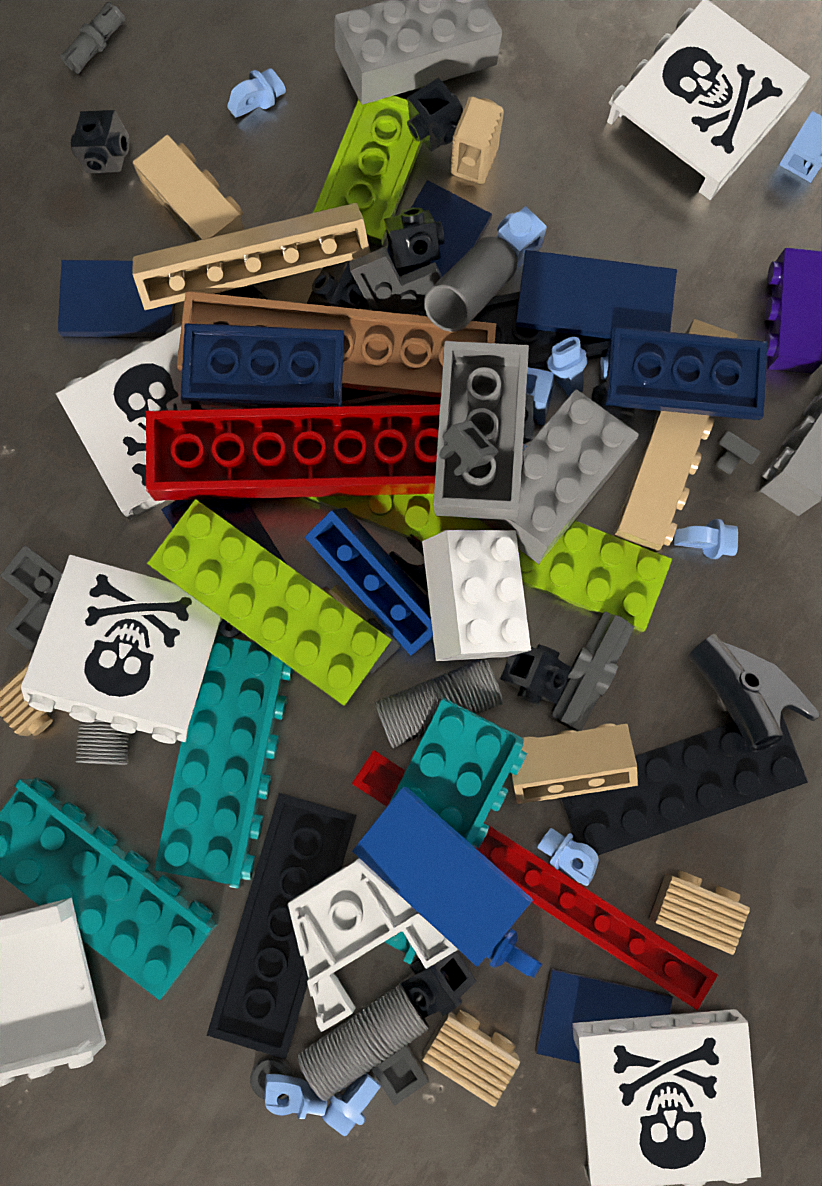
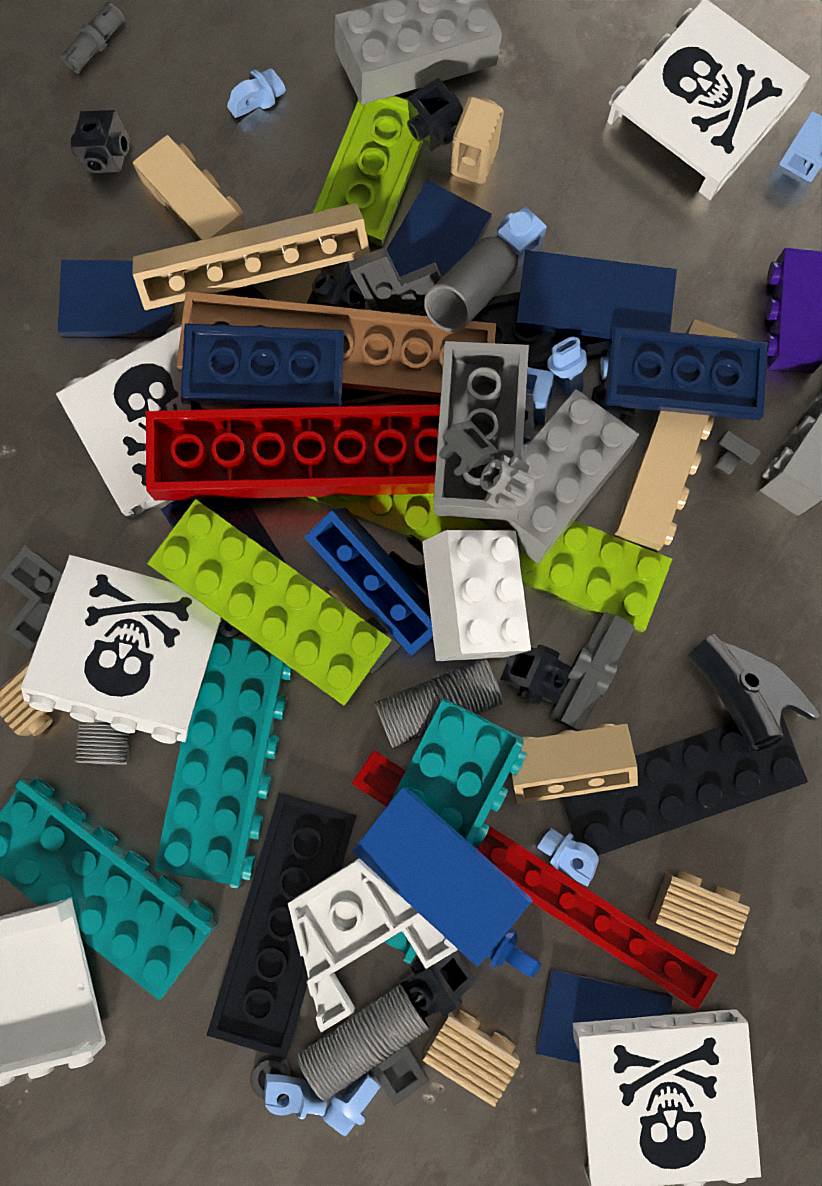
black brick [384,208,445,268] -> none
light blue piece [674,519,738,559] -> none
none -> light grey gear [480,455,535,511]

